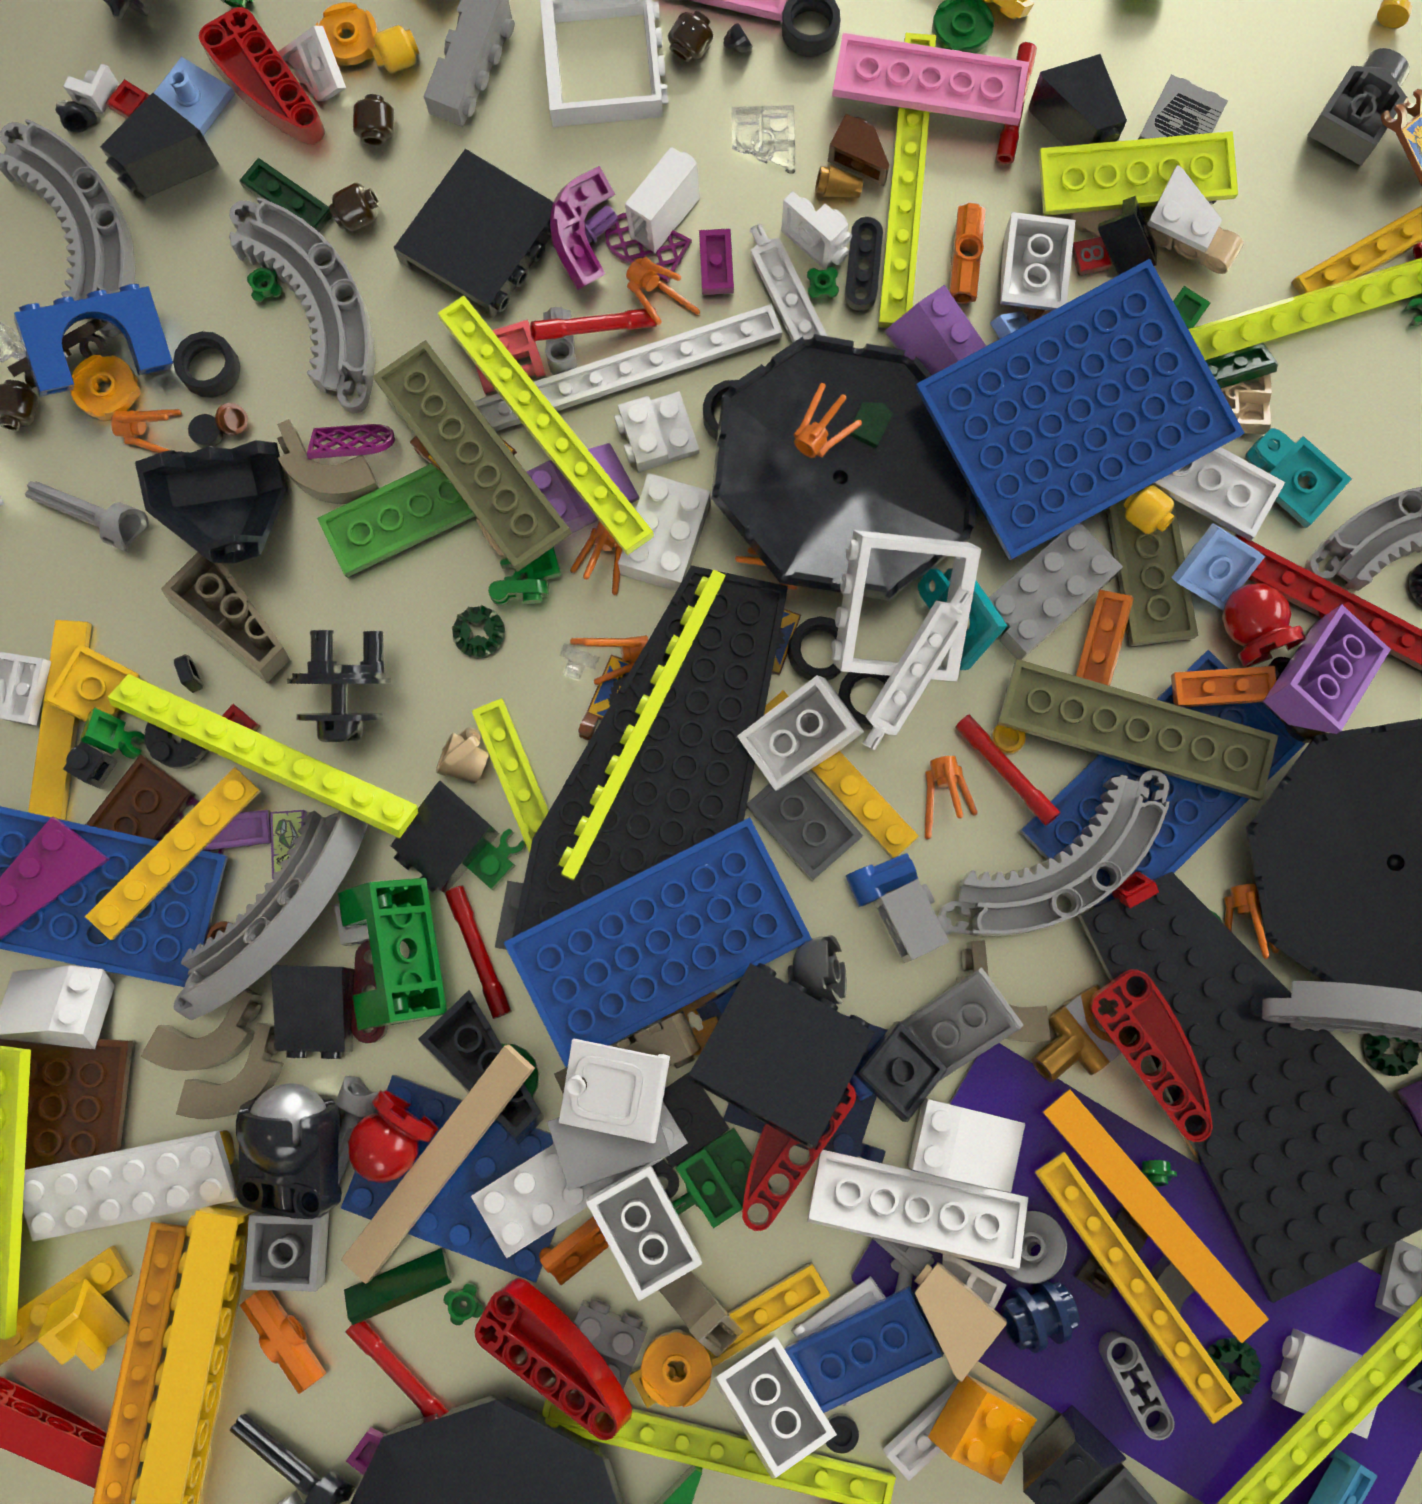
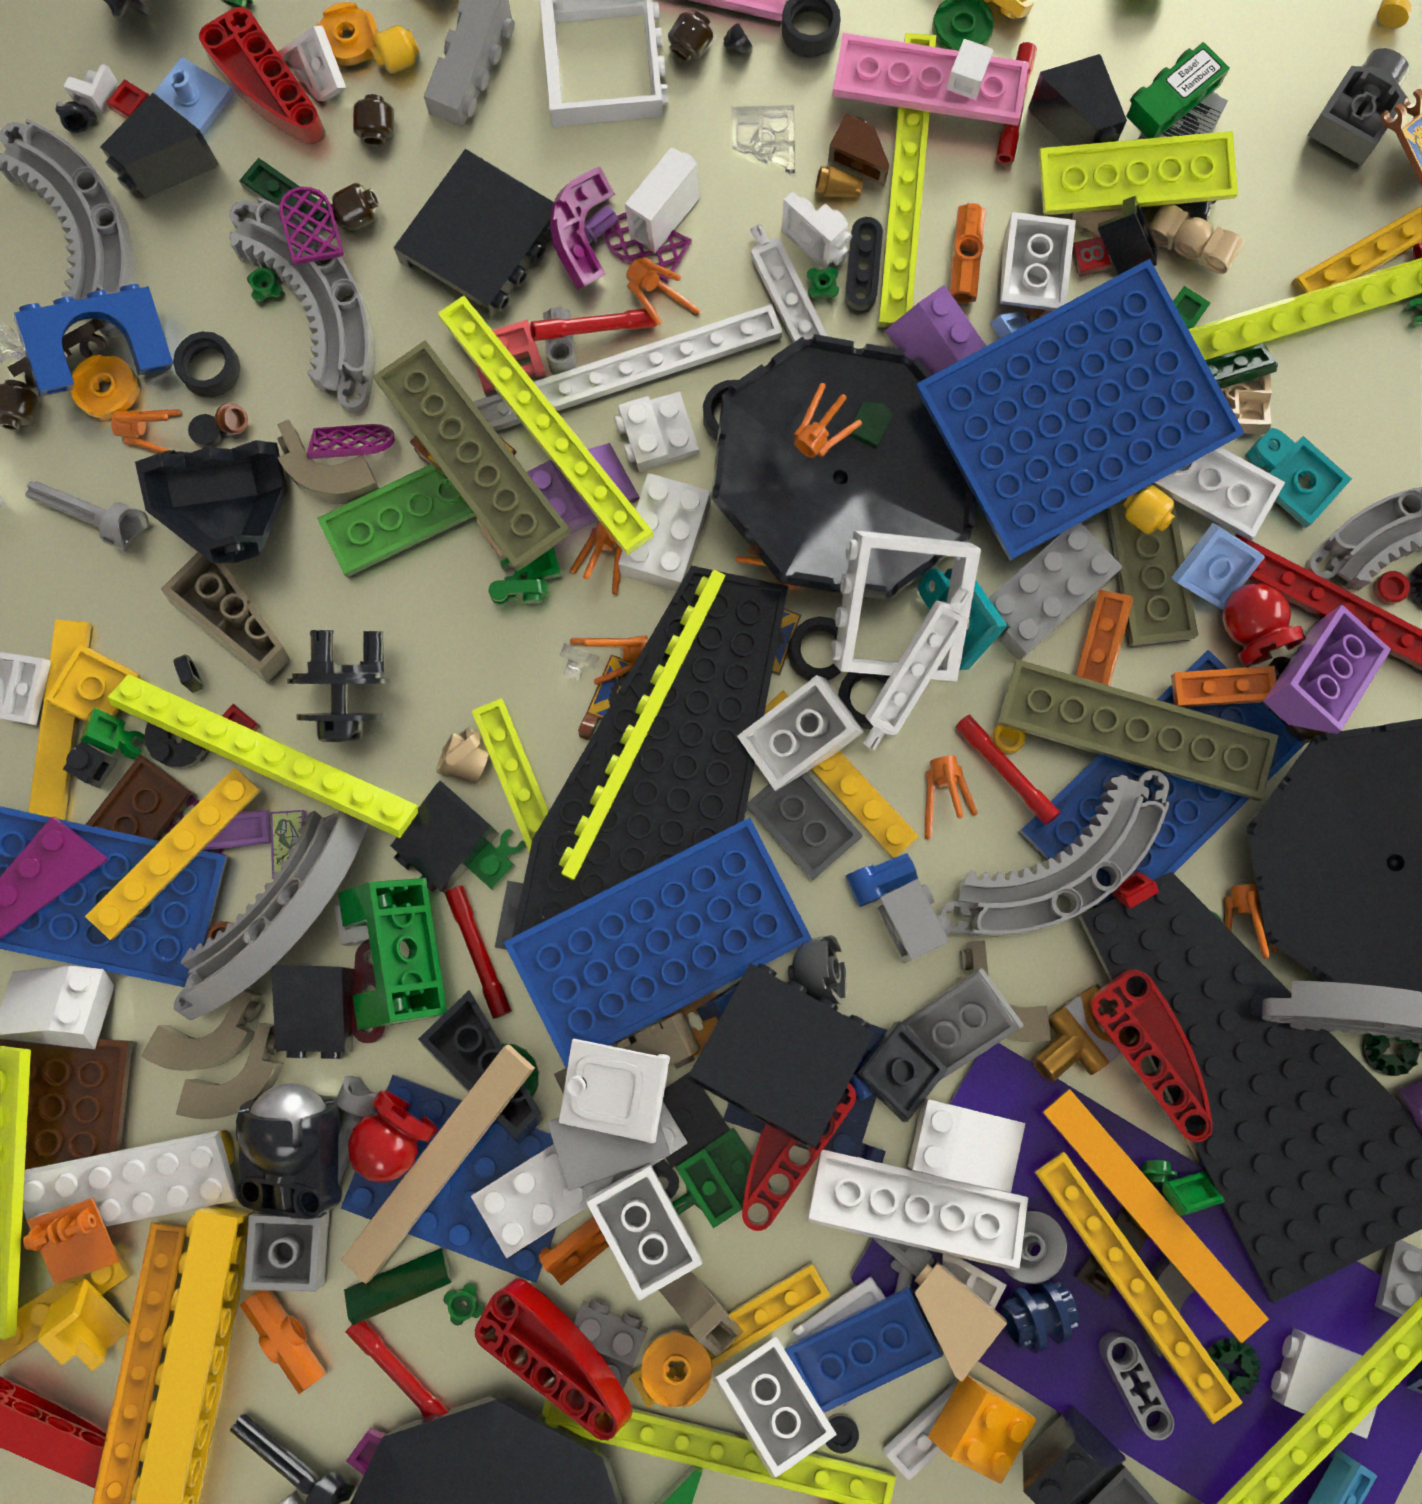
dark green gear [452,605,505,657] -> none
magenta plate [699,229,734,295] -> none
white wing [1147,165,1222,253] -> none
none -> orange hinge [23,1198,120,1284]
none -> magenta window [279,187,344,265]
none -> white panel [946,39,993,100]
none -> green brick [1126,41,1230,139]
none -> green tile [1162,1171,1225,1216]
none -> red tile [1373,571,1410,605]

